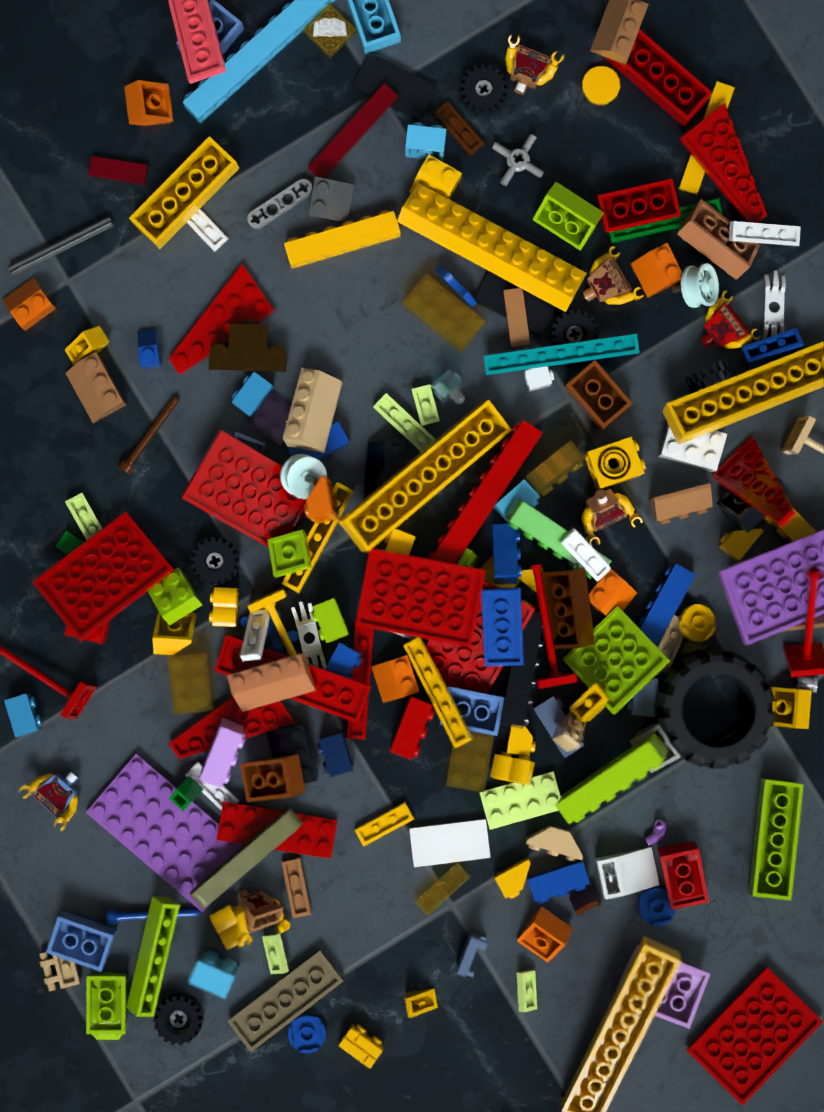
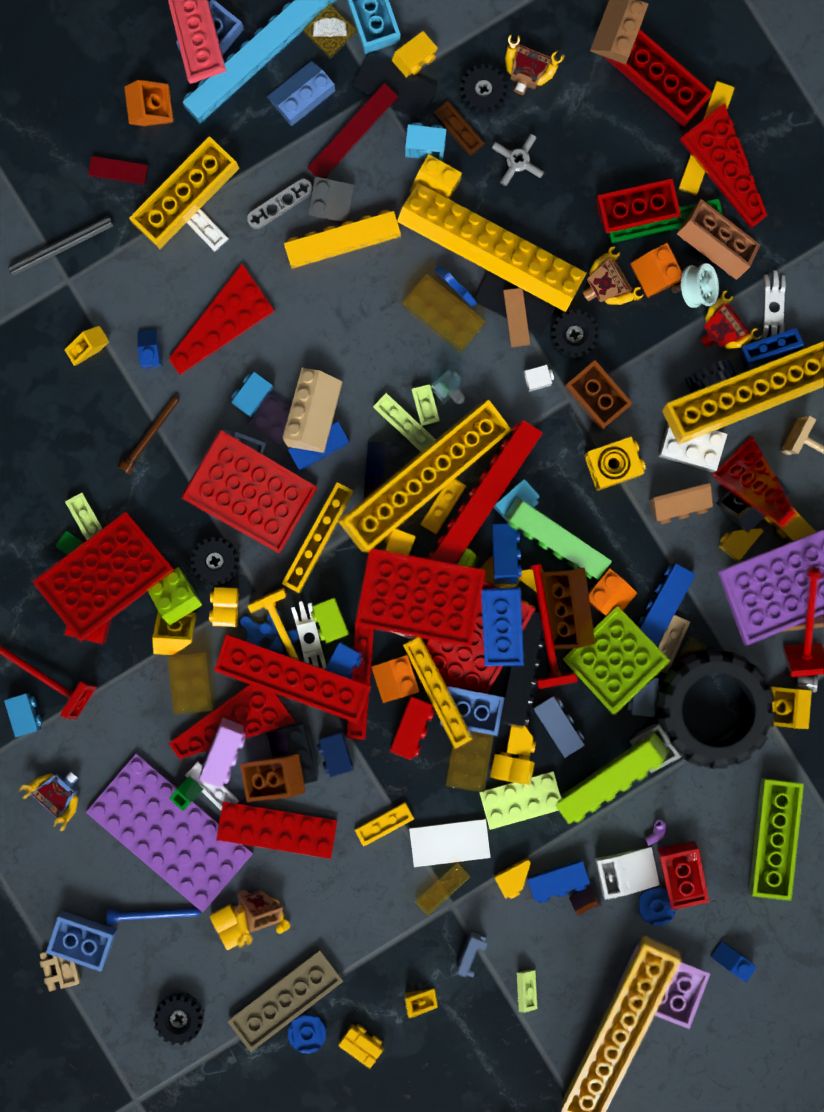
orange slope [3,278,56,331] -> none
medium nougat slope [66,352,127,423] -> none
lime slope [86,972,128,1040] -> none
lime brick [126,896,180,1017] -> none
medium azure brick [189,950,240,998] -> none
olive beam [190,807,303,908] -> none
dark brown brick [209,320,286,372] -> none
nougat slope [227,653,316,712] -> none
white plate [240,609,270,661] -> none
yellowish green plate [262,933,289,974] -> none
lime tile [268,529,312,578] -> none
light aqua wheel [280,454,327,499] -> none
medium nougat tile [281,857,312,918] -> none
orange slope [304,476,339,524] -> none
teal plate [484,334,640,375] -> none
orange slope [516,907,573,963] -> none
clear yellow brick [523,440,585,497] -> none
tan slope [525,825,583,862] -> none
lime brick [533,182,604,251] -> none
tan slope [552,710,586,752] -> none
white tile [559,528,611,582] -> none
yellow slope [569,683,609,723] -> none
torso [581,489,642,547] -> none
yellow tile [582,66,620,105] -> none
yellow tile [678,604,716,642] -> none
red plate [686,966,823,1106] -> none
white plate [729,221,800,246] -> none
none -> medium blue slope [267,61,335,126]
none -> yellow brick [392,31,438,77]
none -> yellow tile [420,478,466,535]
none -> blue slope [711,941,757,983]

